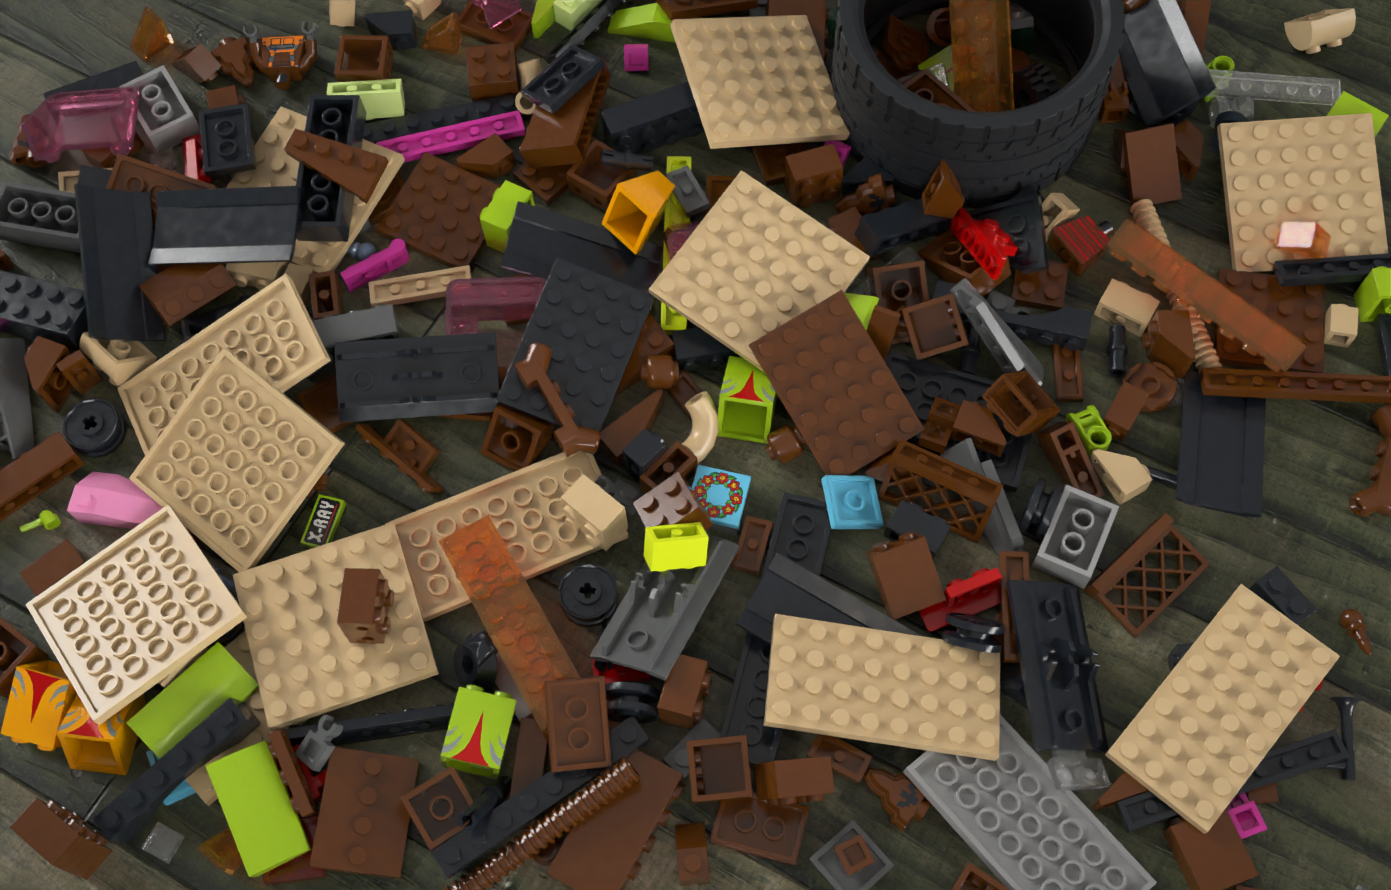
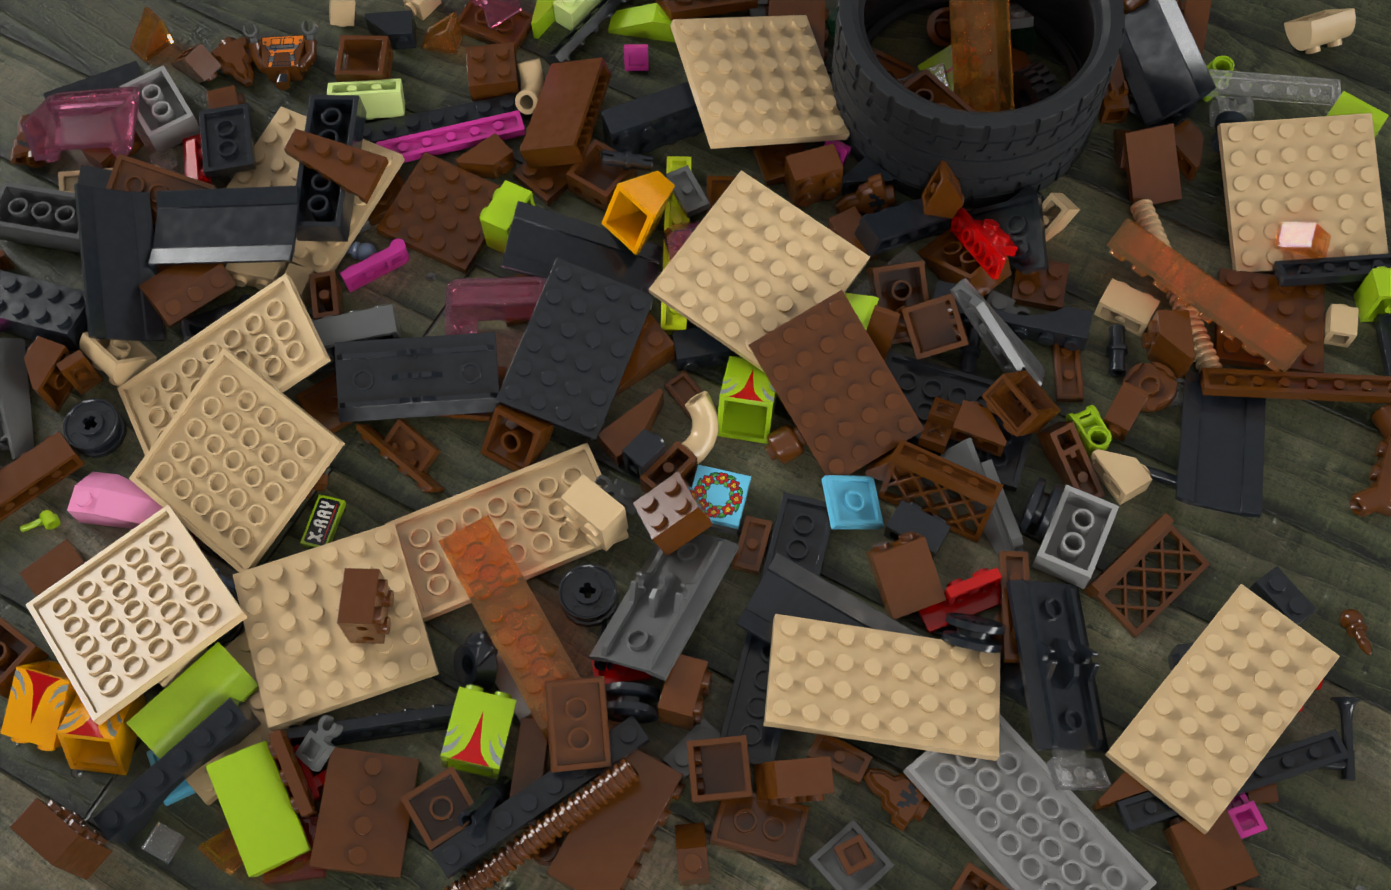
tan plate [368,265,474,308] -> none
reddish brown plate [514,343,601,458] -> none
black plate [520,45,605,113] -> none
reddish brown head [639,354,679,389] -> none
neon yellow brick [643,522,709,572] -> none
reddish brown plate [882,14,929,71] -> none
reddish brown torso [1047,216,1113,277] -> none

